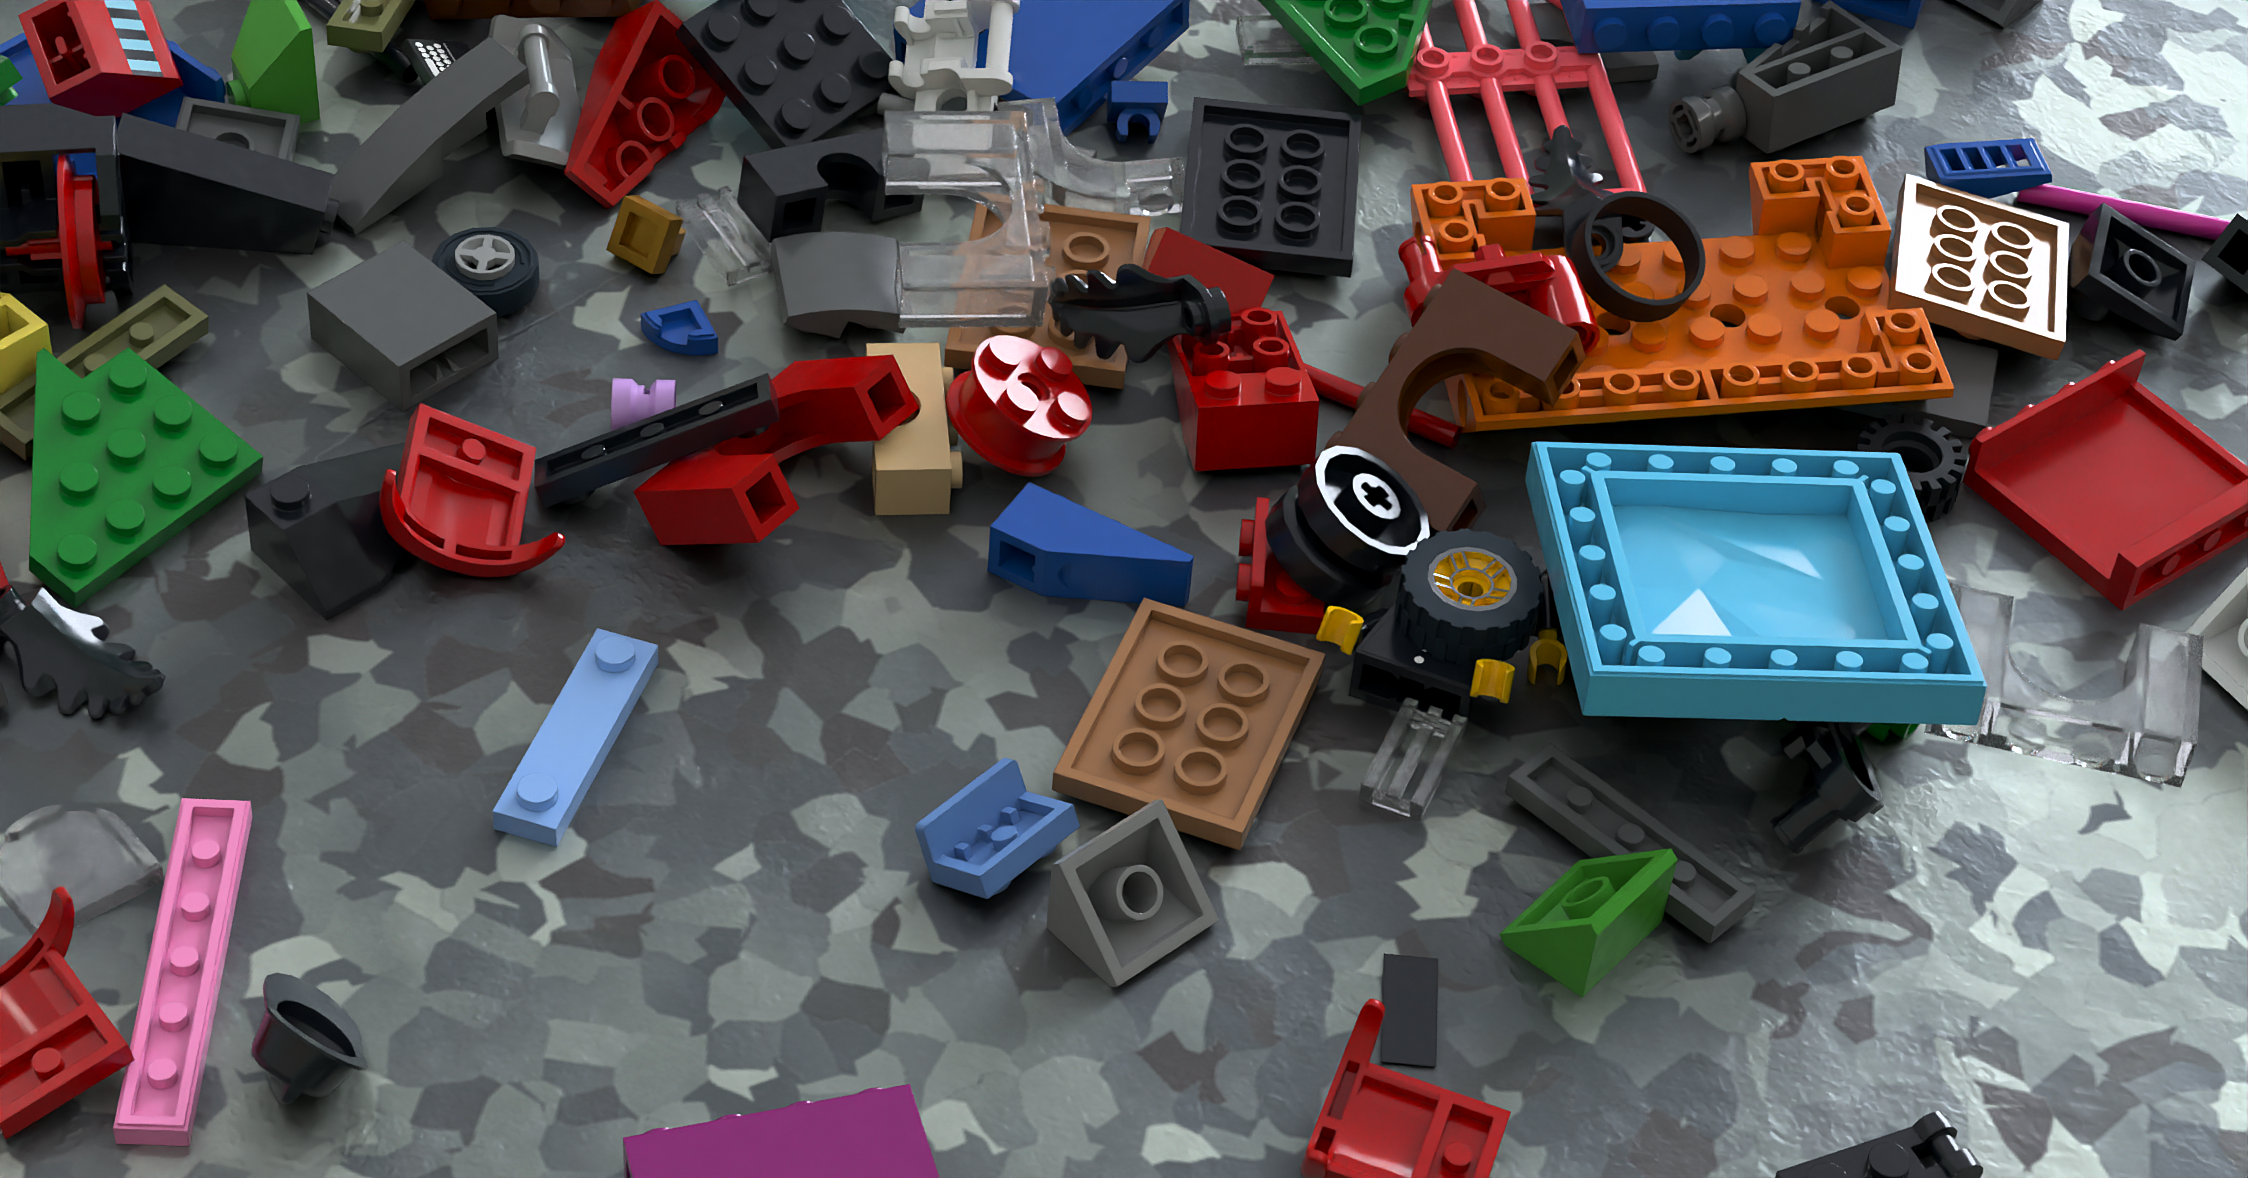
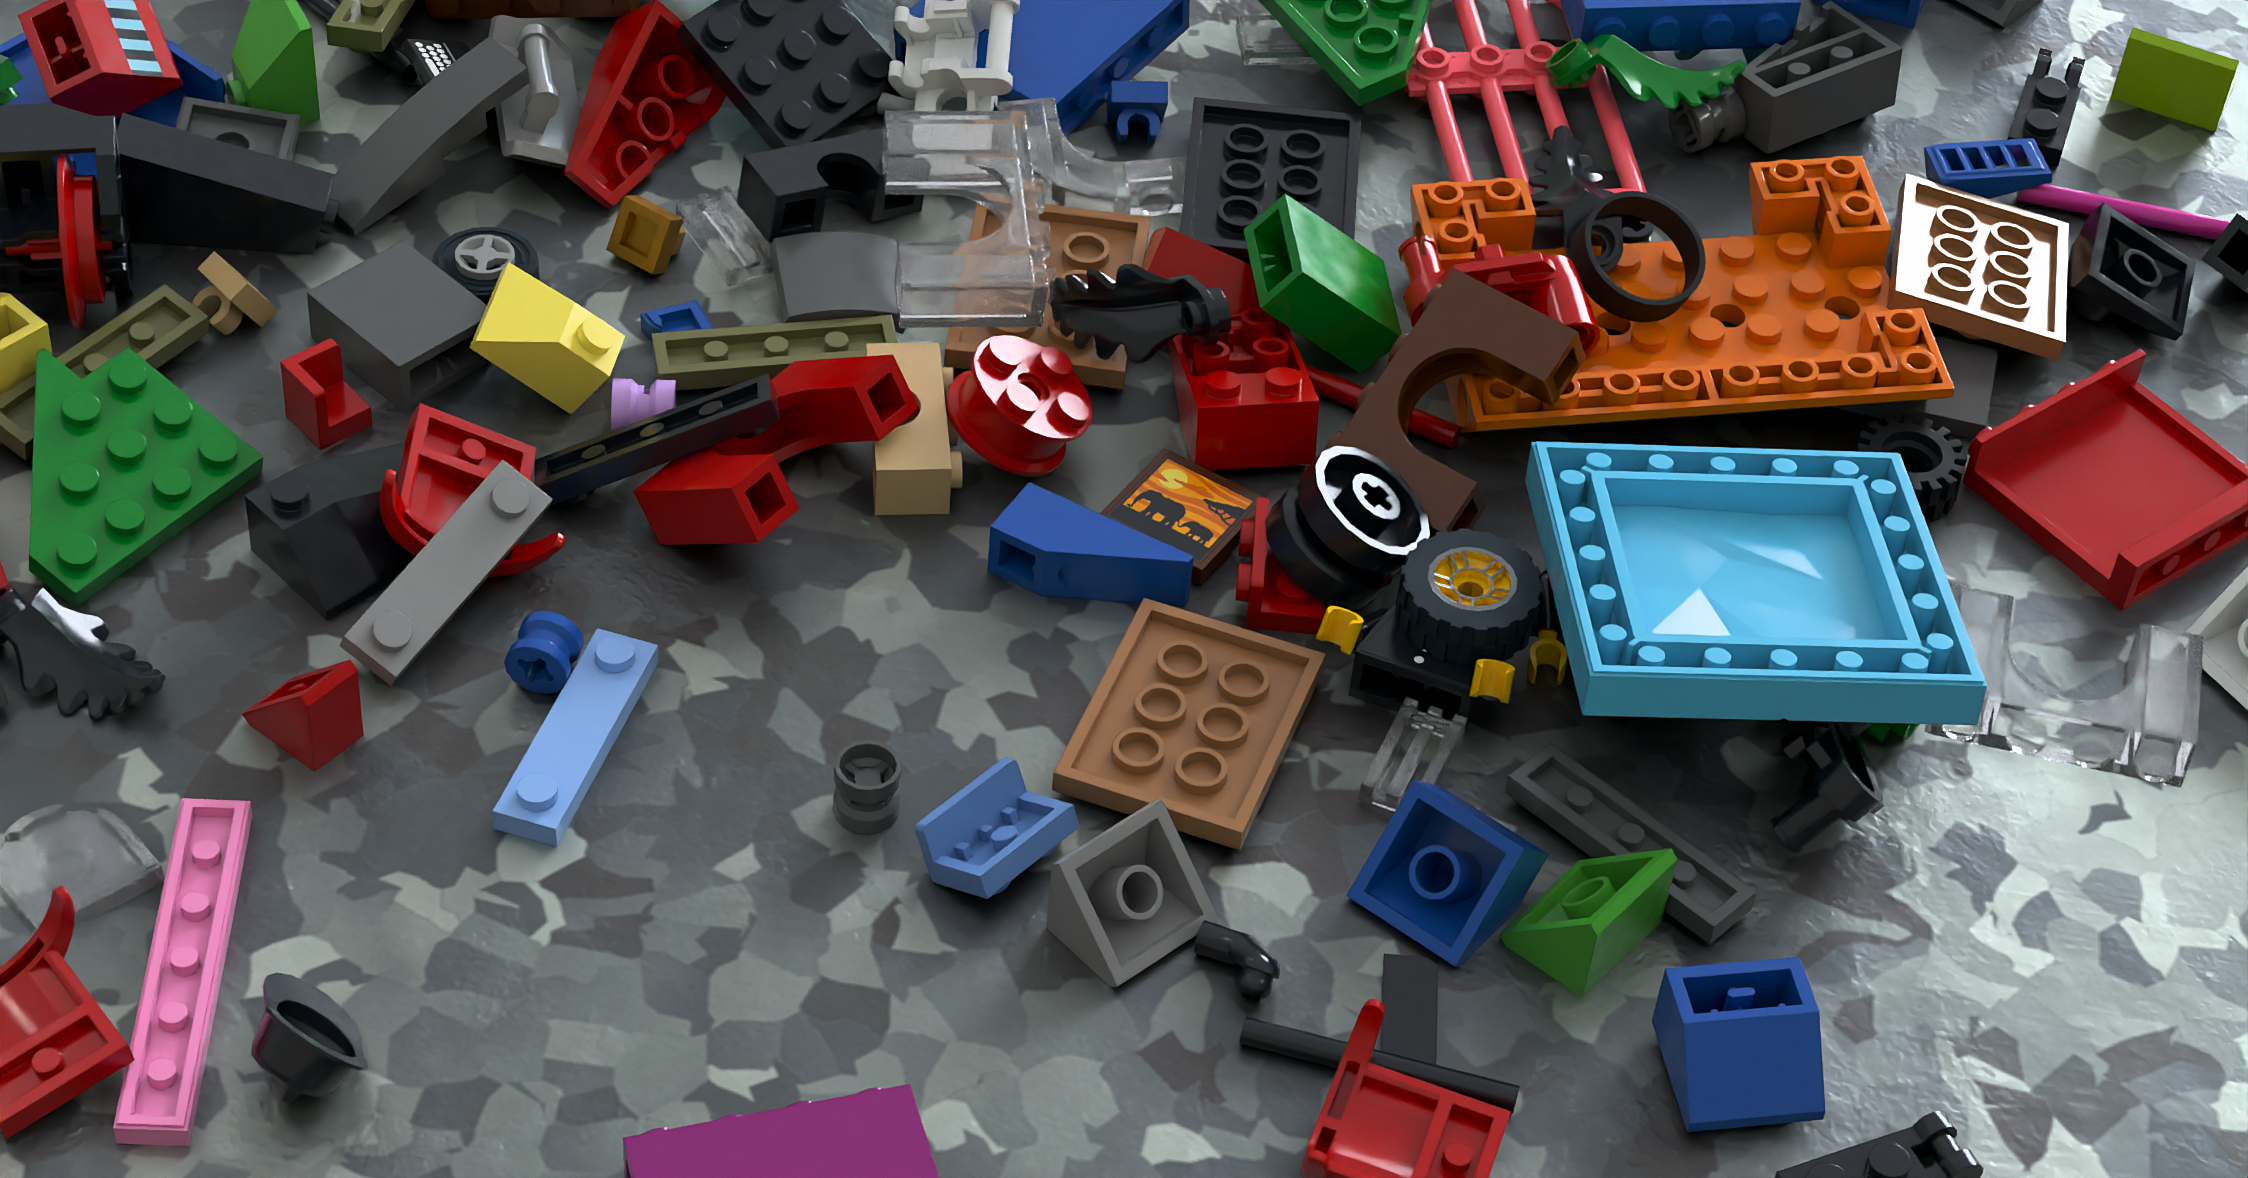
none -> tan tile [192,251,278,335]
none -> red slope [242,660,364,772]
none -> red panel [280,338,373,450]
none -> light grey plate [340,460,553,686]
none -> light yellow slope [469,262,625,414]
none -> blue wheel [504,611,584,694]
none -> olive plate [652,314,898,391]
none -> dark grey wheel [833,740,902,835]
none -> tile [1100,448,1264,585]
none -> black arm [1194,920,1280,999]
none -> black bar [1239,1016,1520,1113]
none -> green brick [1244,194,1402,374]
none -> blue slope [1346,779,1549,967]
none -> green plant [1545,34,1746,110]
none -> blue slope [1652,957,1825,1132]
none -> black hinge [2007,48,2085,166]
none -> lime slope [2110,27,2239,132]

